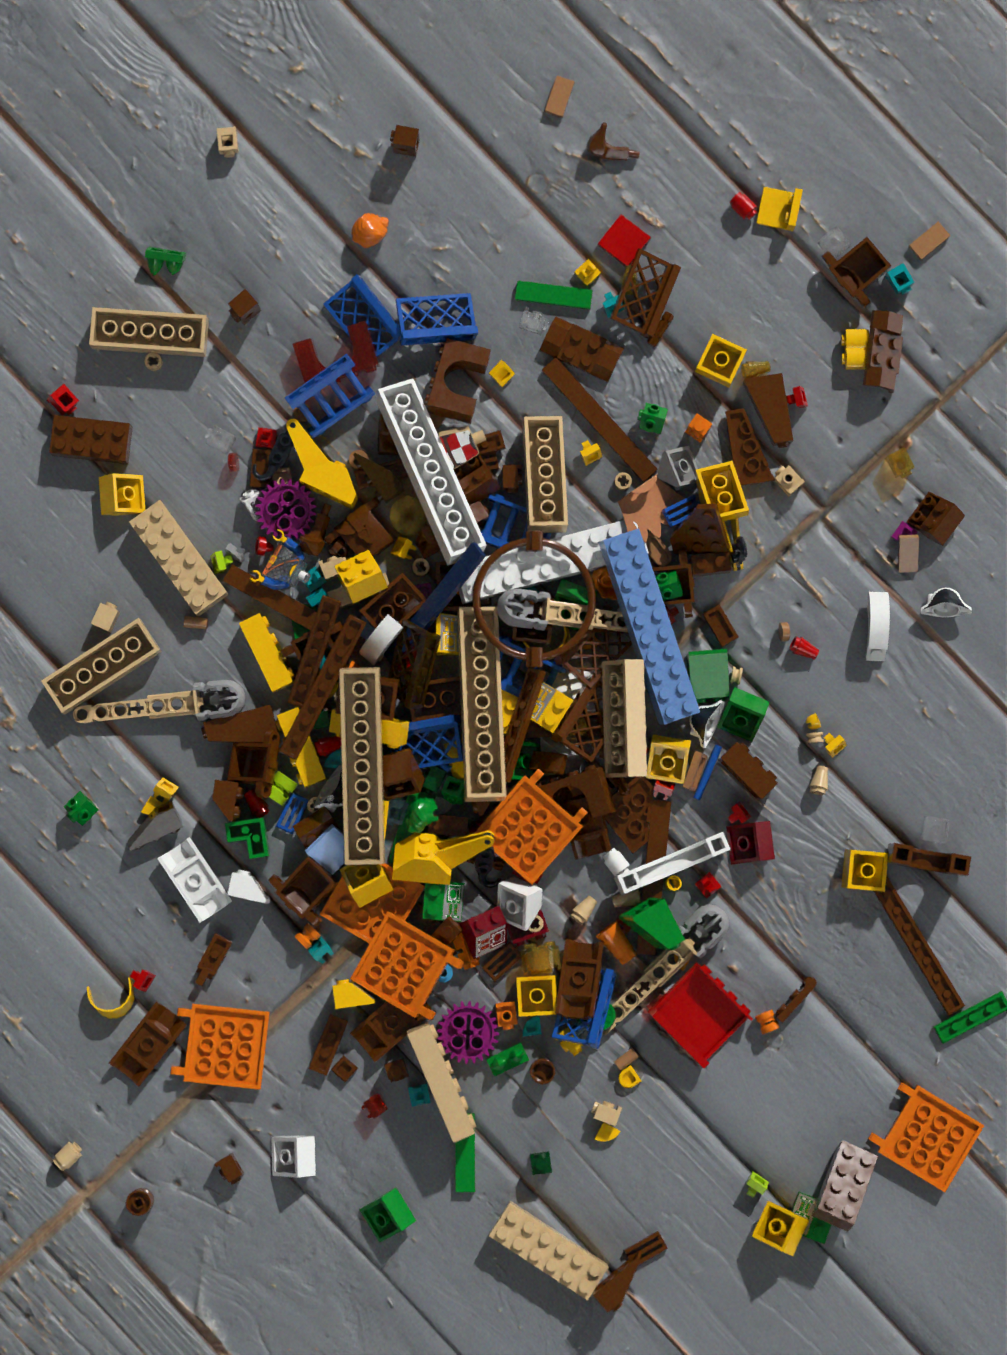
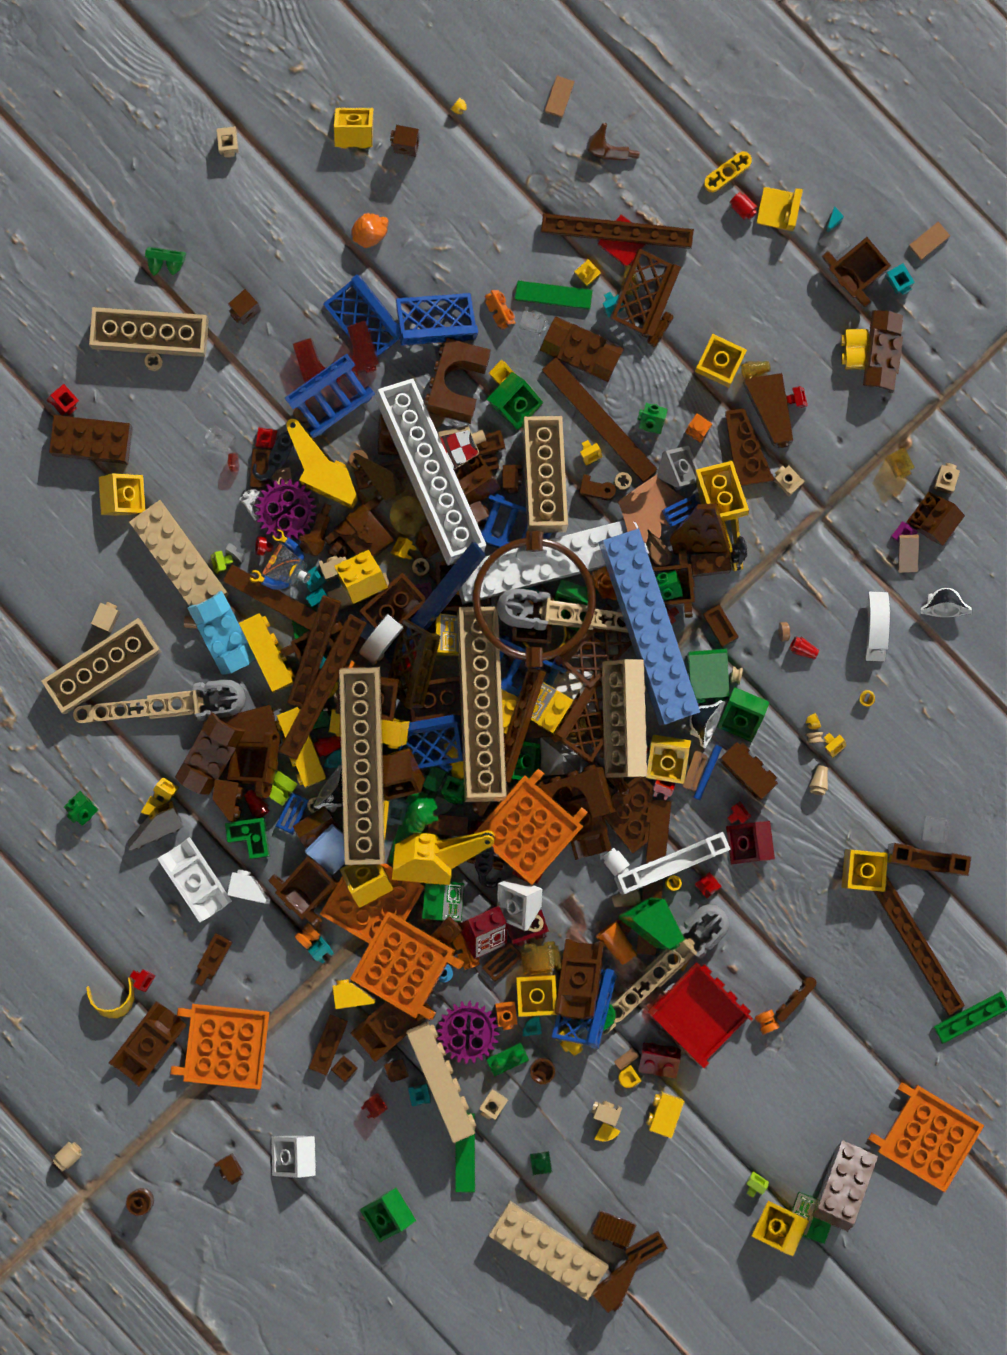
reddish brown tile [528,751,568,775] -> none
tan cone [570,895,597,925] -> none
none -> reddish brown piece [175,712,245,795]
none -> medium azure piece [187,590,256,675]
none -> yellow slope [334,108,373,149]
none -> yellow hinge [451,98,467,114]
none -> tan brick [479,1089,508,1120]
none -> orange hinge [484,290,516,330]
none -> green slope [486,372,544,430]
none -> reddish brown tile [541,213,694,249]
none -> reddish brown leg [579,474,616,501]
none -> reddish brown brick [591,1210,636,1249]
none -> dark red bracket [638,1043,681,1079]
none -> yellow brick [646,1091,684,1138]
none -> yellow beam [704,151,752,193]
none -> teal slope [826,207,844,233]
none -> yellow hinge [860,690,875,706]
none -> tan brick [933,463,960,494]

